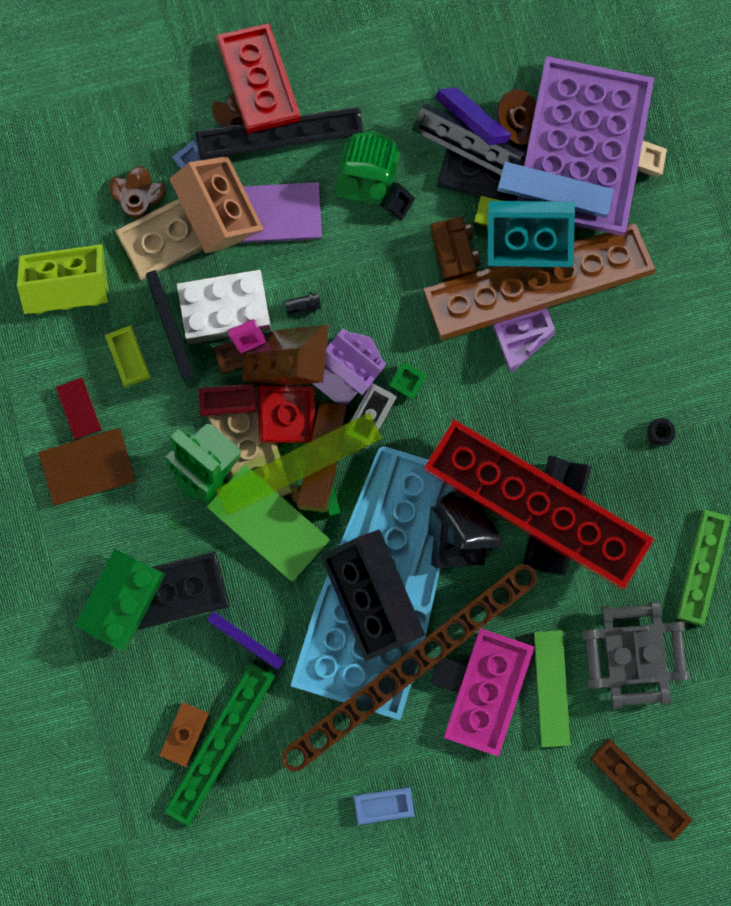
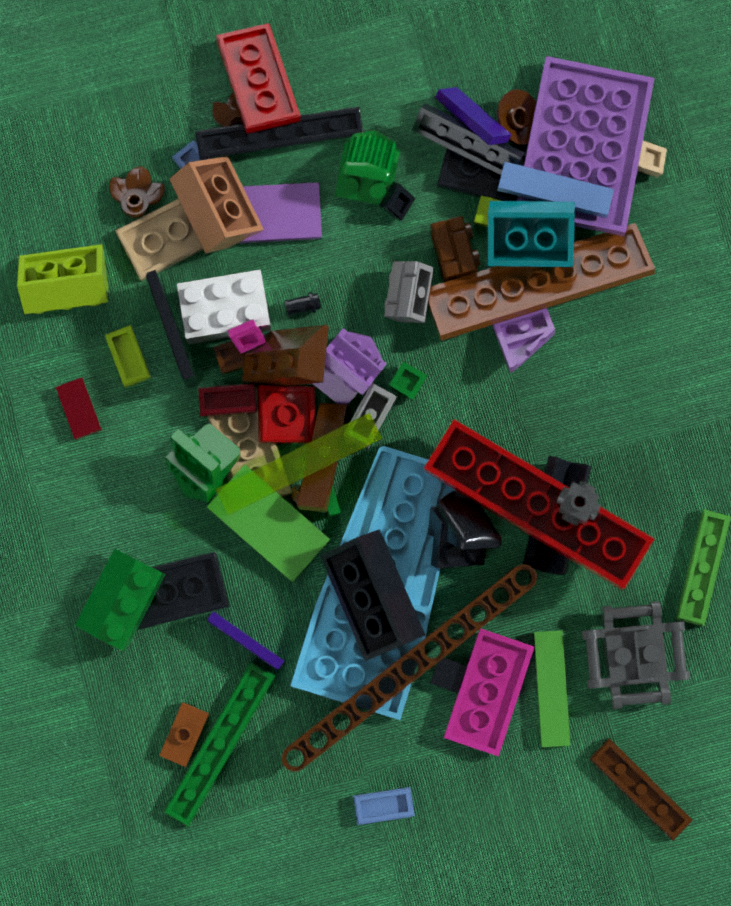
reddish brown tile [38,428,136,506] -> none
black plate [647,418,675,446] -> none
none -> light grey brick [384,261,433,323]
none -> dark grey brick [557,481,601,526]

